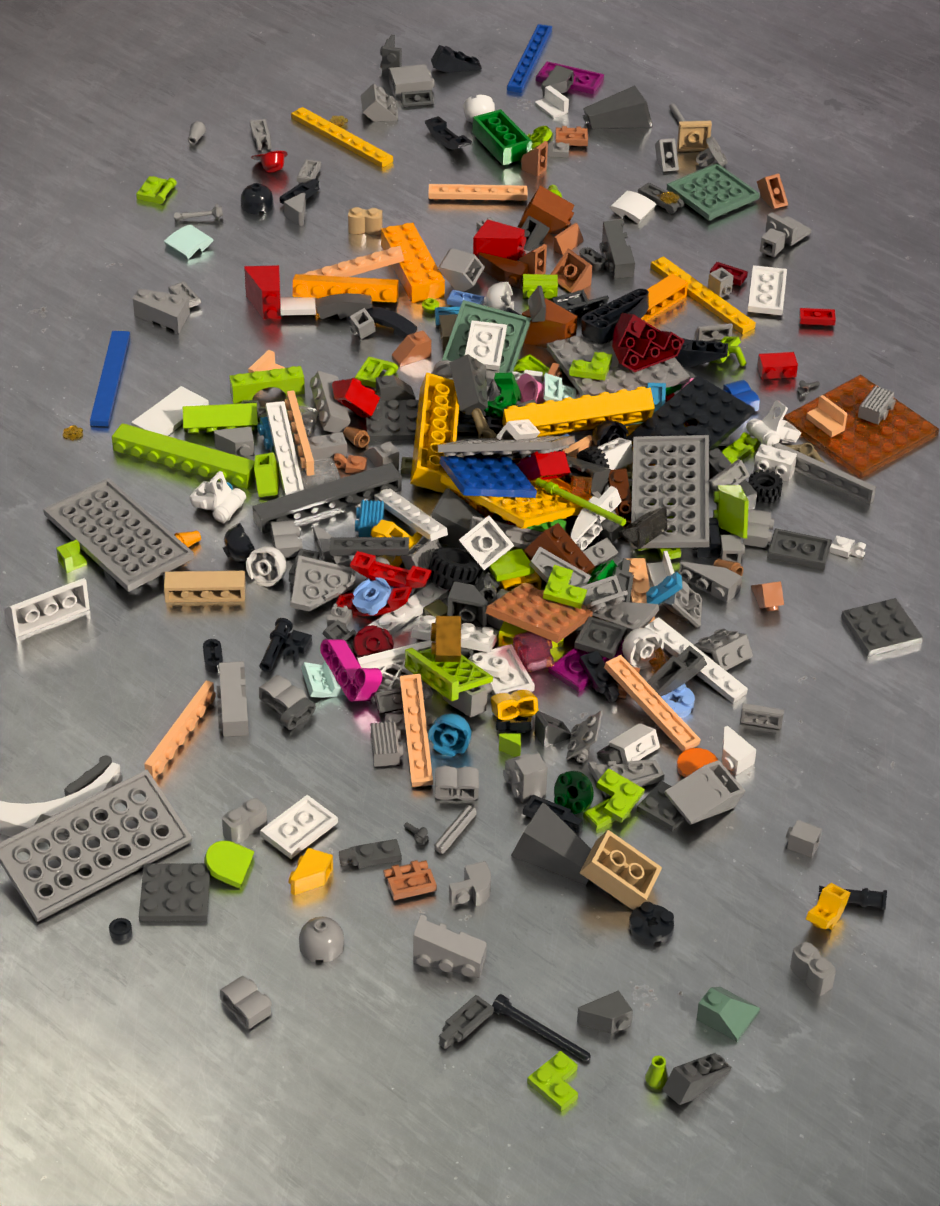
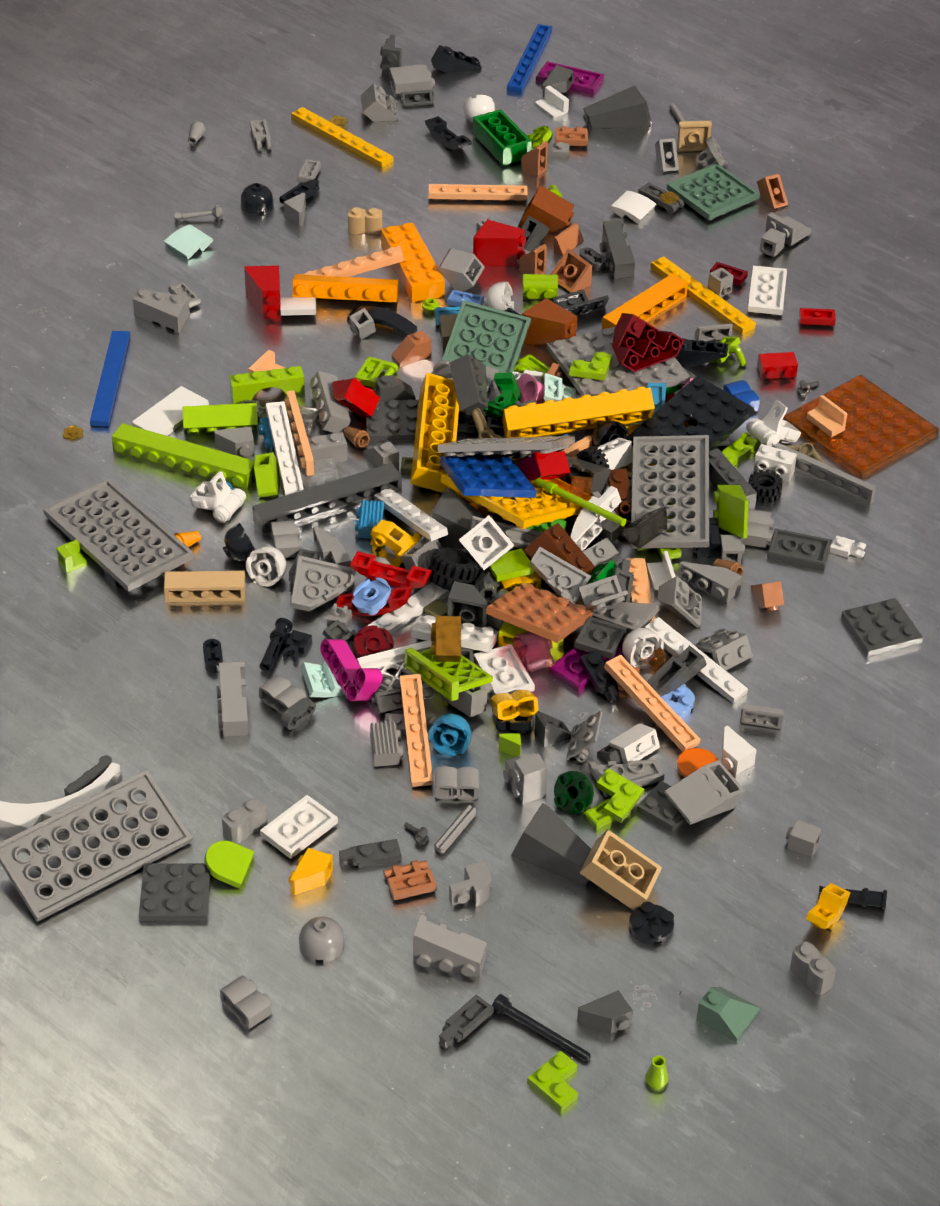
white slope [4,578,90,638] -> none
black tile [109,918,132,941] -> none
lime plate [136,176,177,204] -> none
light nougat plate [144,680,216,779] -> none
red piece [251,151,288,173] -> none
dark grey slope [316,293,372,319] -> none
dark grey plate [329,537,409,556] -> none
nougat plate [333,453,367,474] -> none
white plate [465,320,507,370] -> none
white plate [469,654,509,677] -> none
reddish brown slope [479,252,528,289] -> none
white panel [496,419,540,440] -> none
black hinge [523,795,583,834] -> none
dark grey slope [528,286,546,322] -> none
lime plate [543,565,587,609] -> none
black beam [581,289,649,344] -> none
dark azure plate [646,571,682,605] -> none
dark grey slope [663,1053,732,1105] -> none
light grey plate [709,459,750,491] -> none
light grey brick [858,386,896,425] -> none

